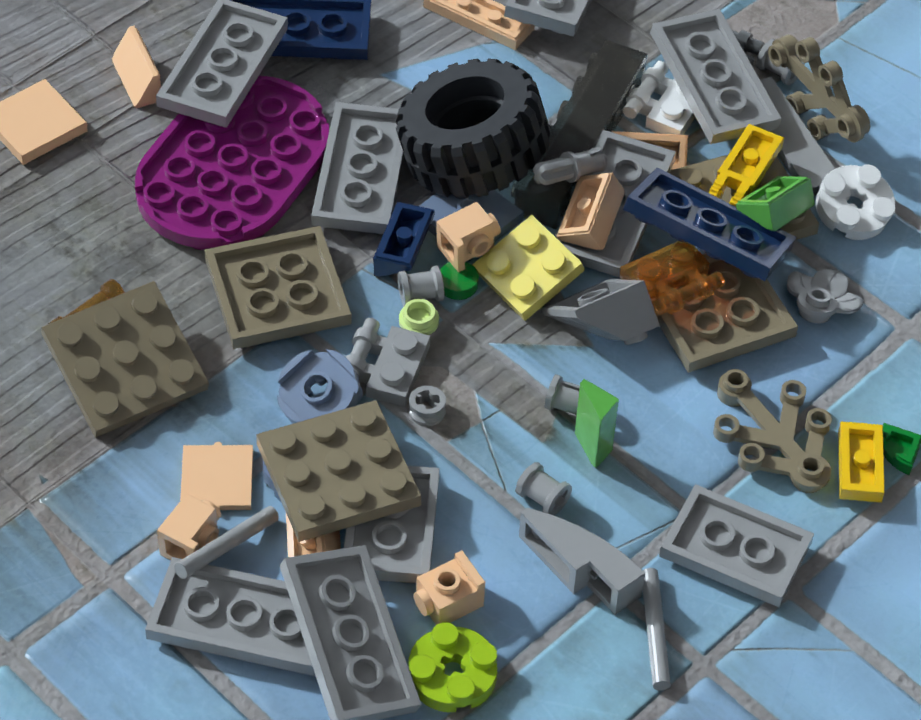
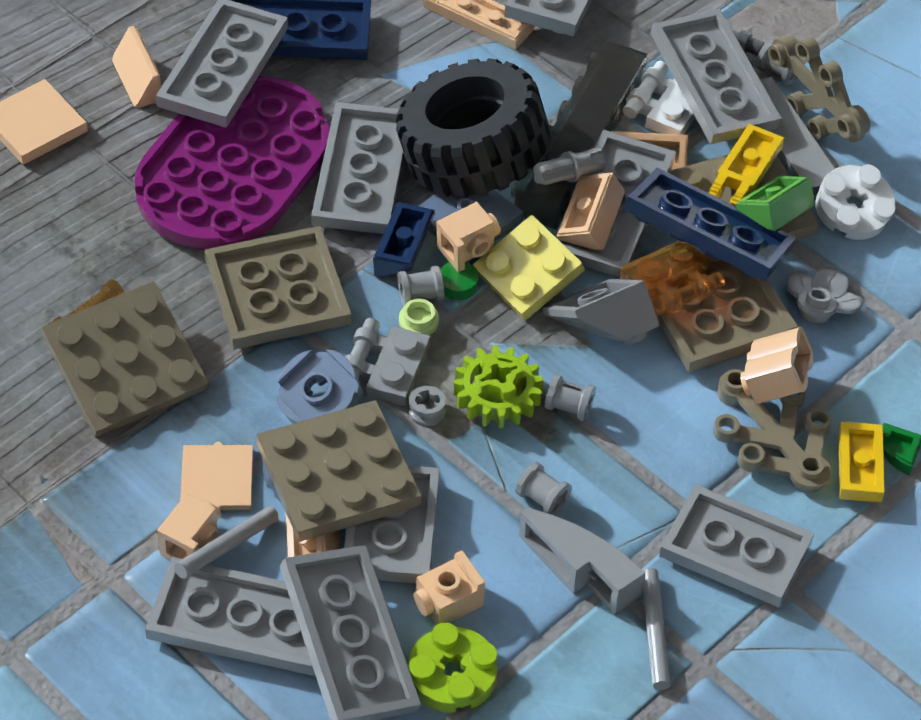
bright green slope [575,379,619,468] -> none
none -> lime gear [453,345,543,428]
none -> light nougat brick [741,327,813,404]

